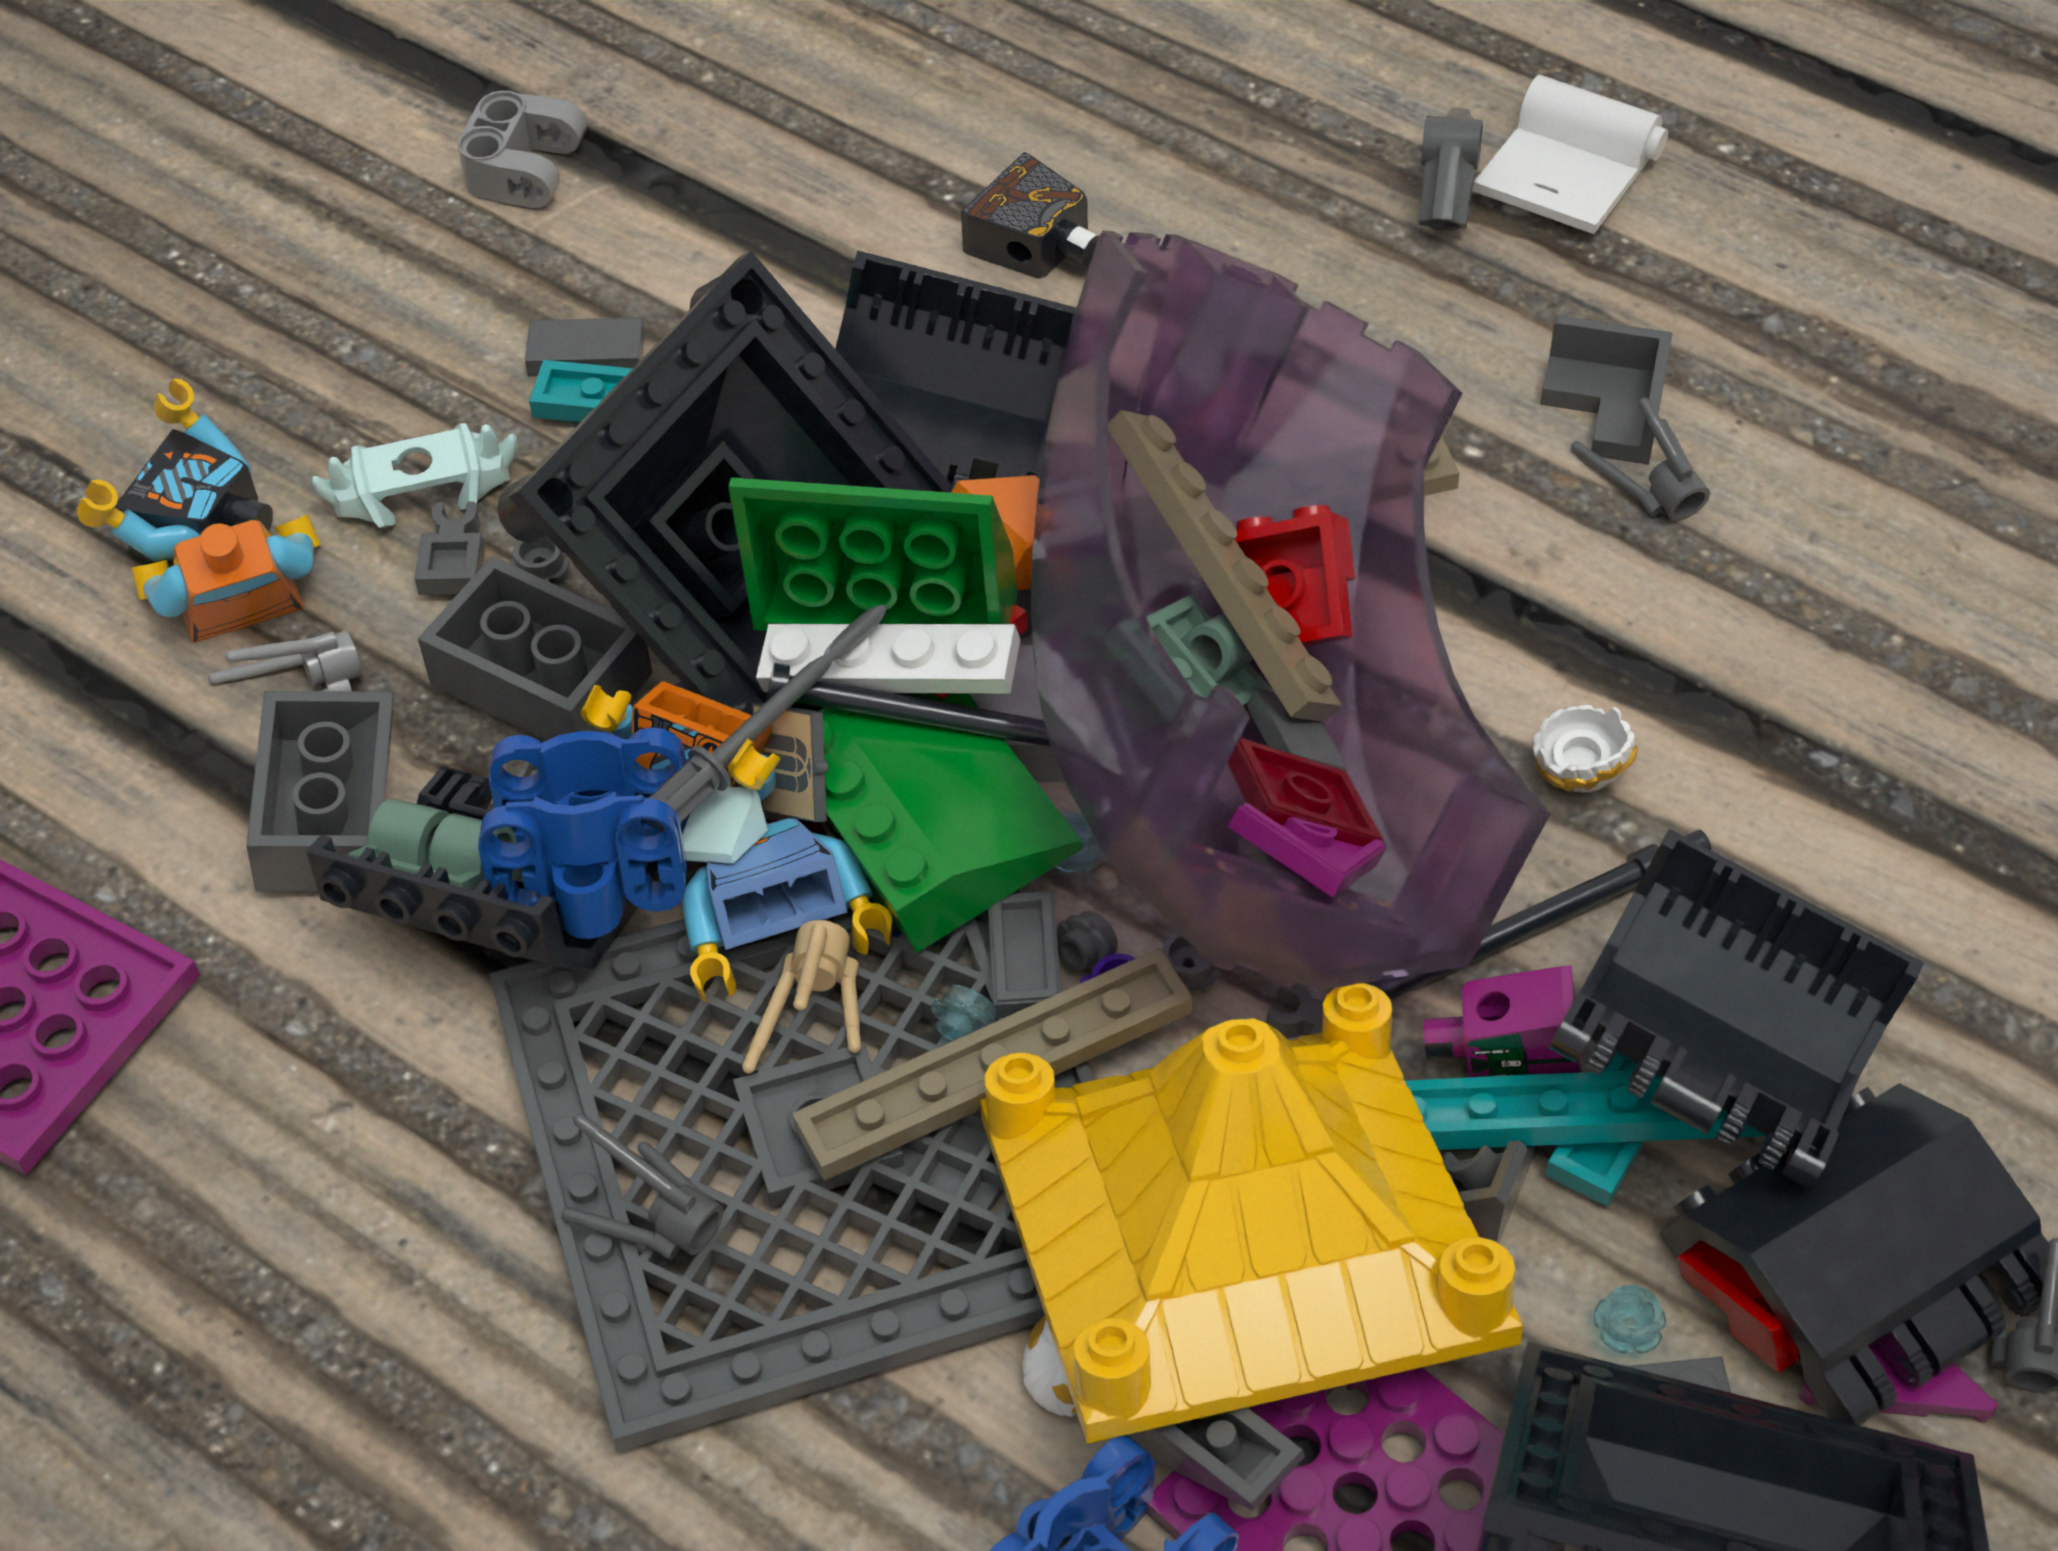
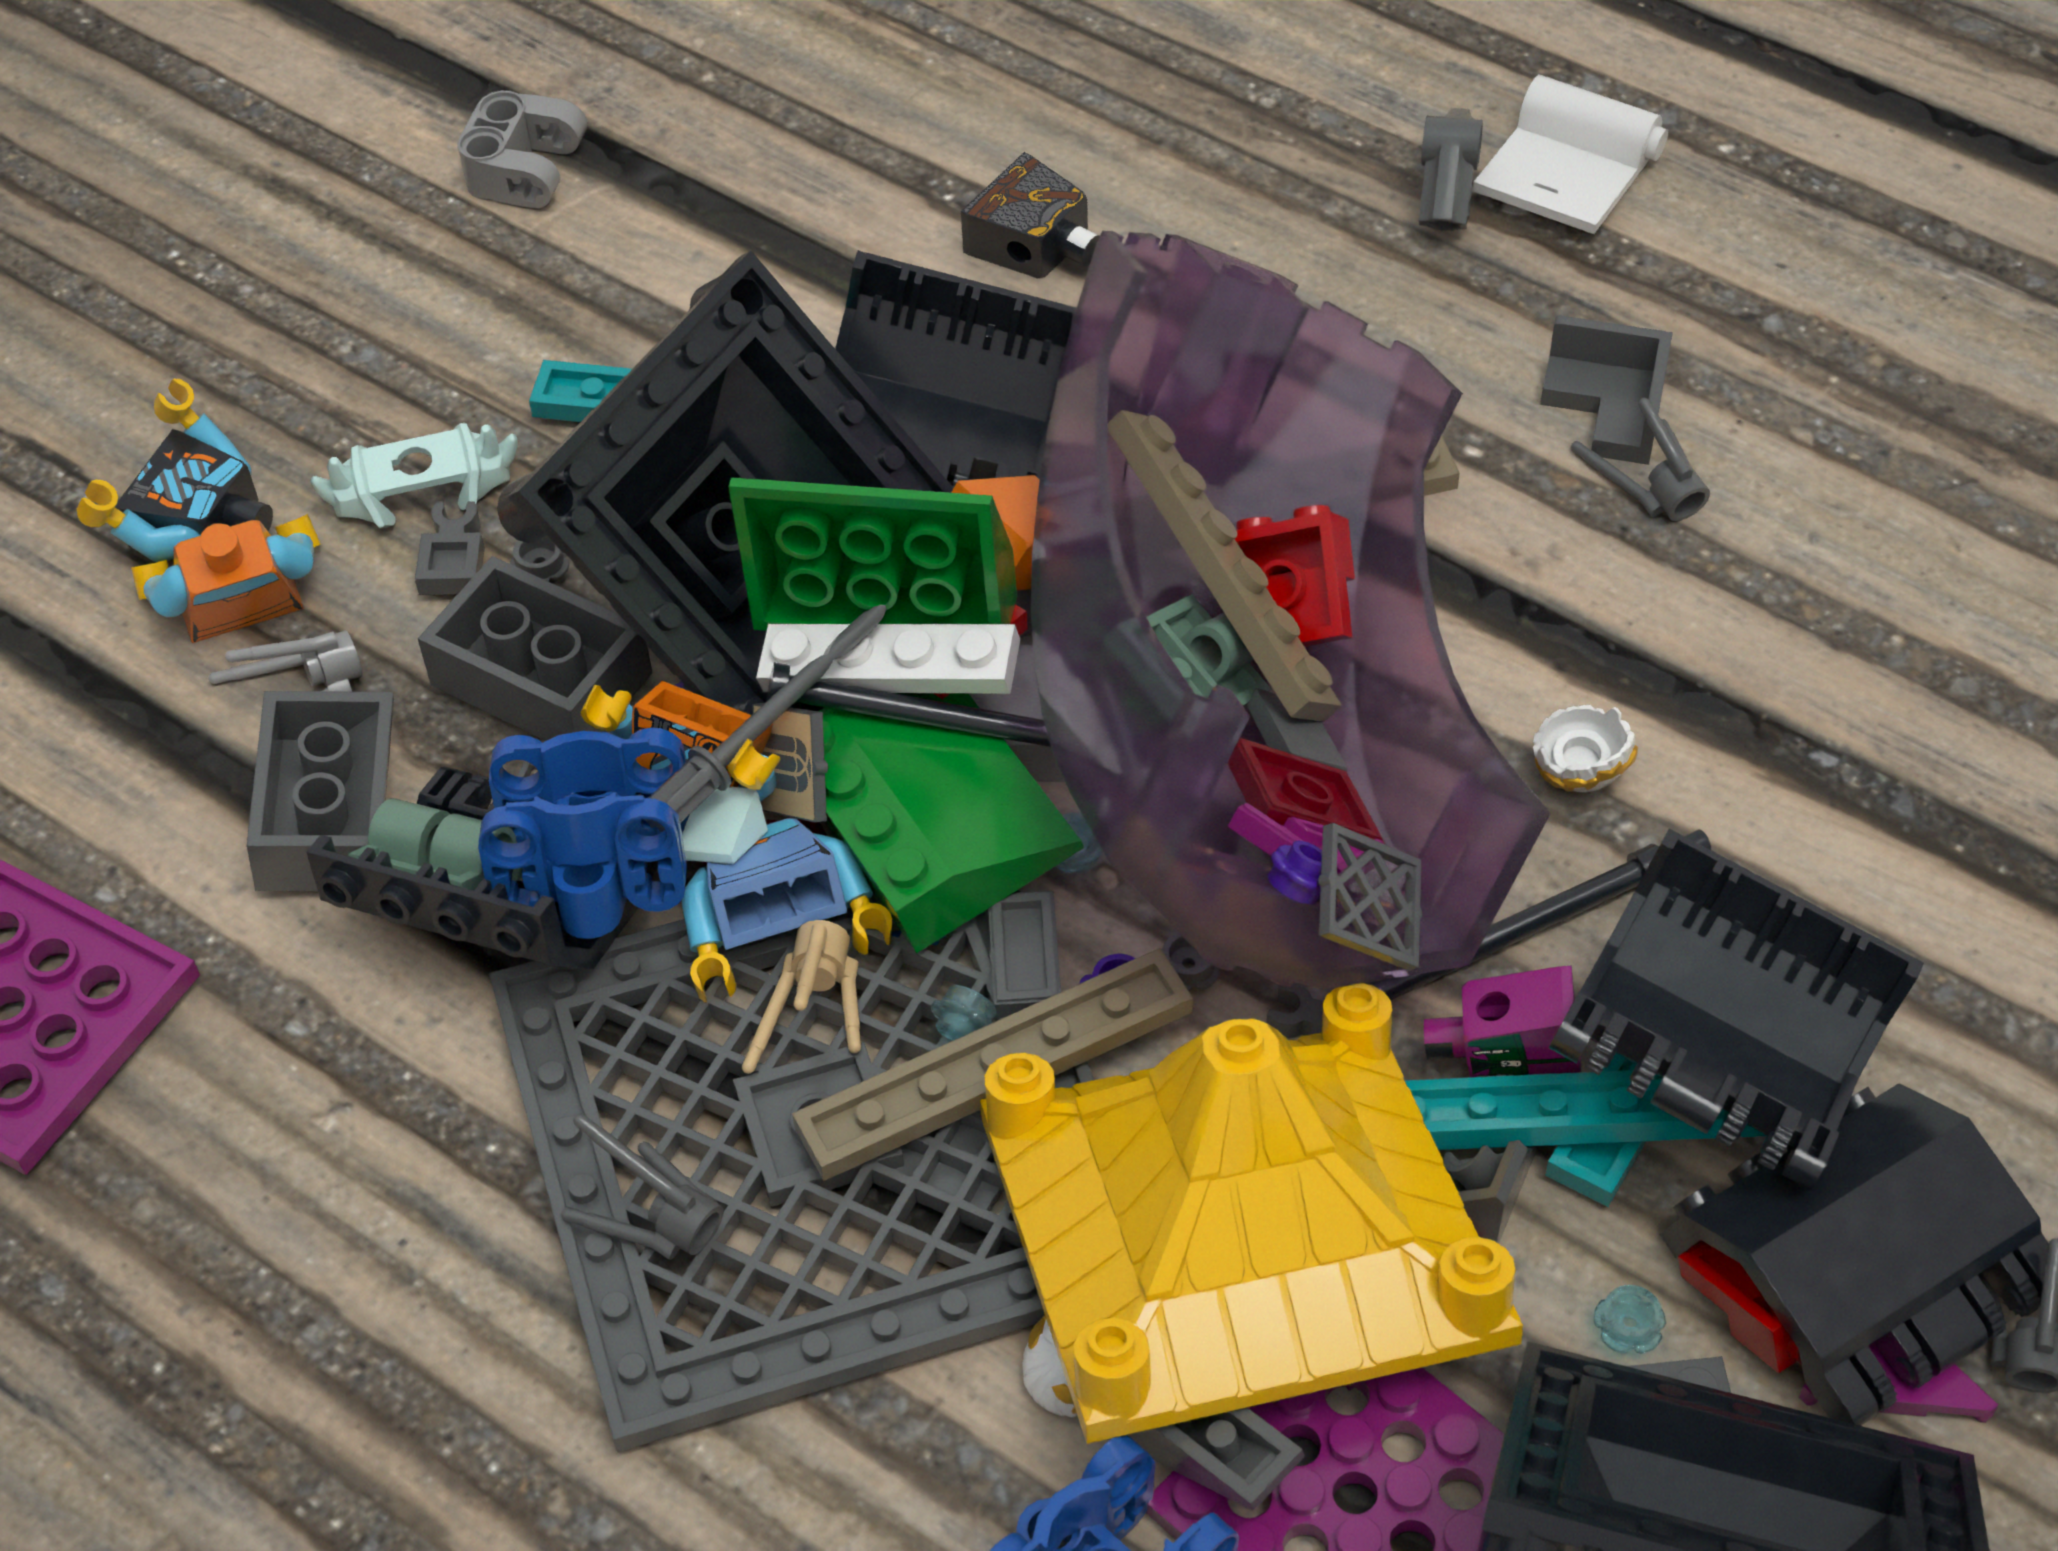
dark grey tile [525,317,645,375] -> none
dark grey plate [1056,911,1118,974] -> none
none -> dark purple plate [1268,841,1322,904]
none -> dark grey window [1319,823,1422,971]

